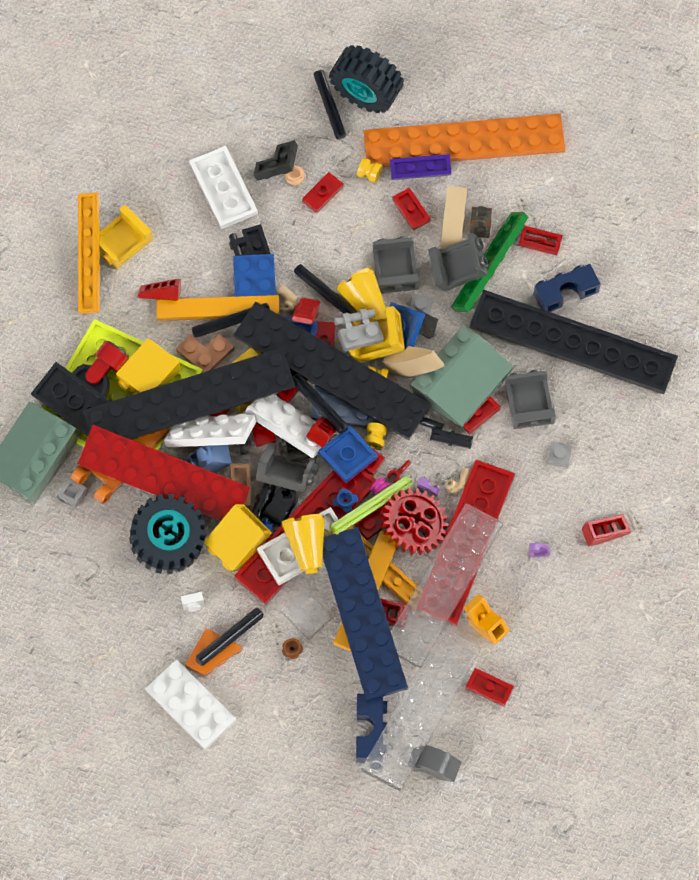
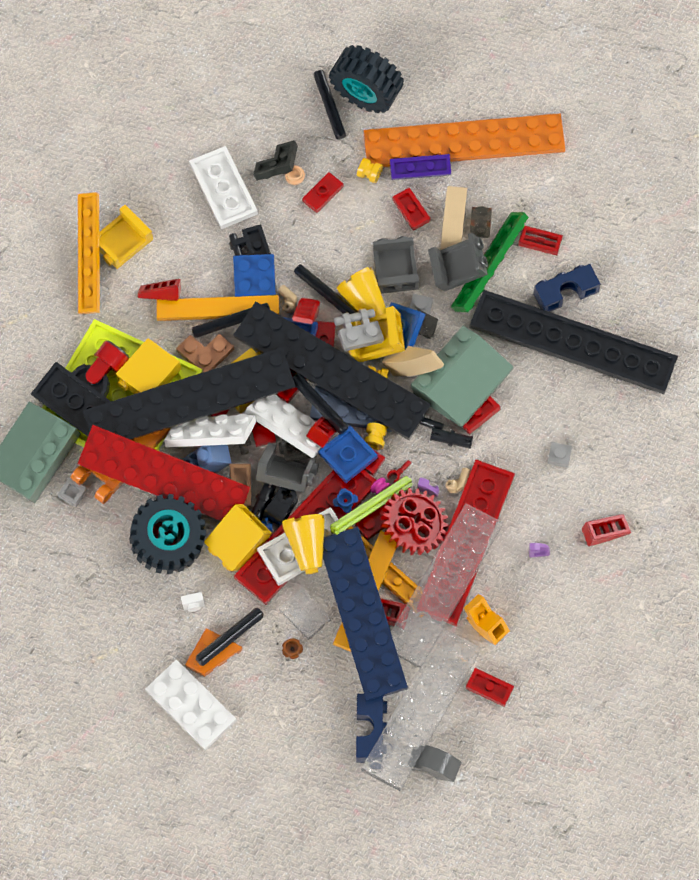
dark grey panel [505,369,556,430] -> none

